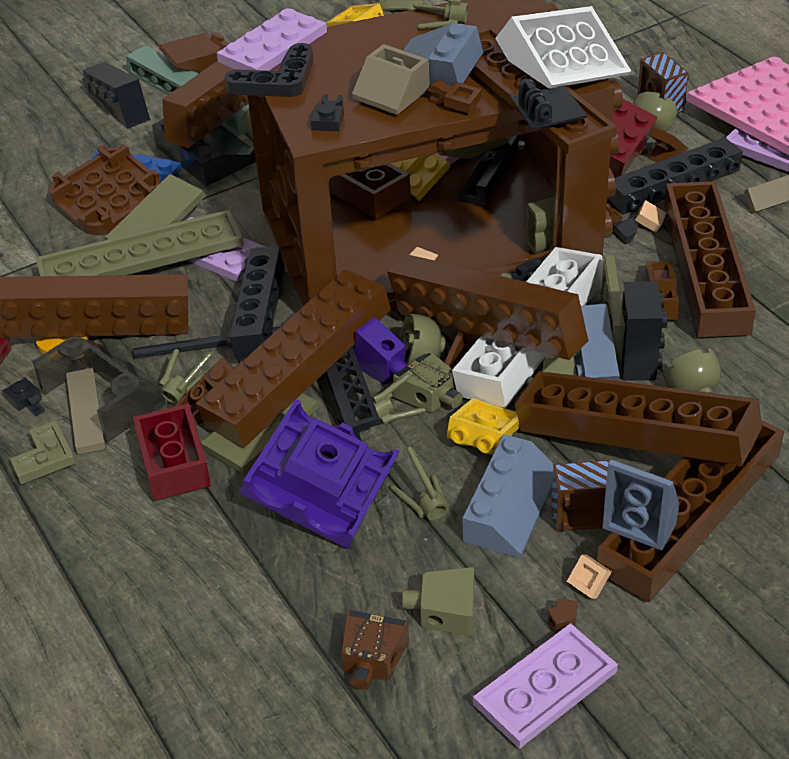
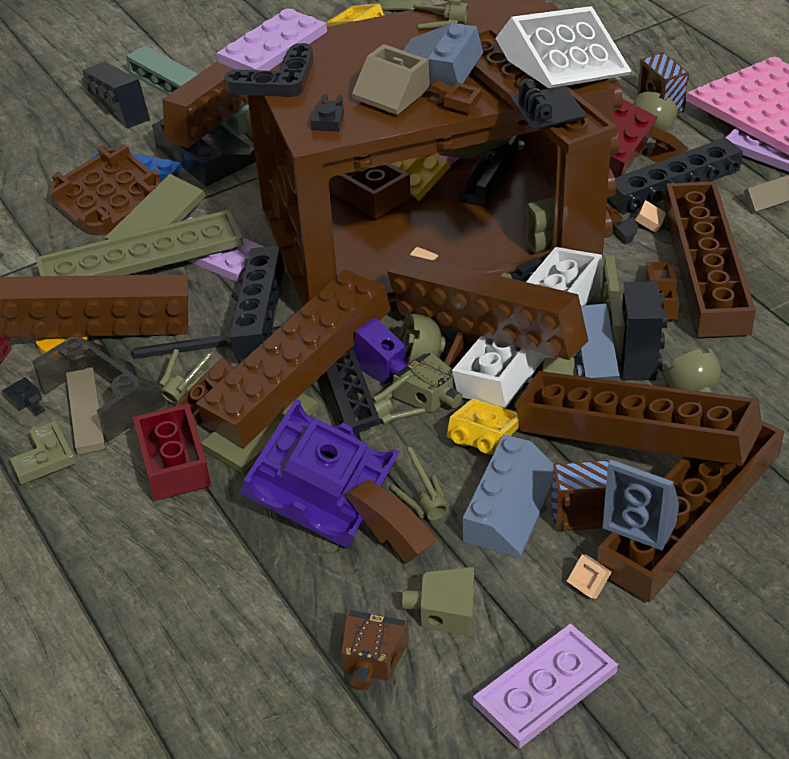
reddish brown slope [159,32,230,72] -> none
reddish brown piece [547,598,578,635] -> none
none -> reddish brown slope [345,480,437,564]

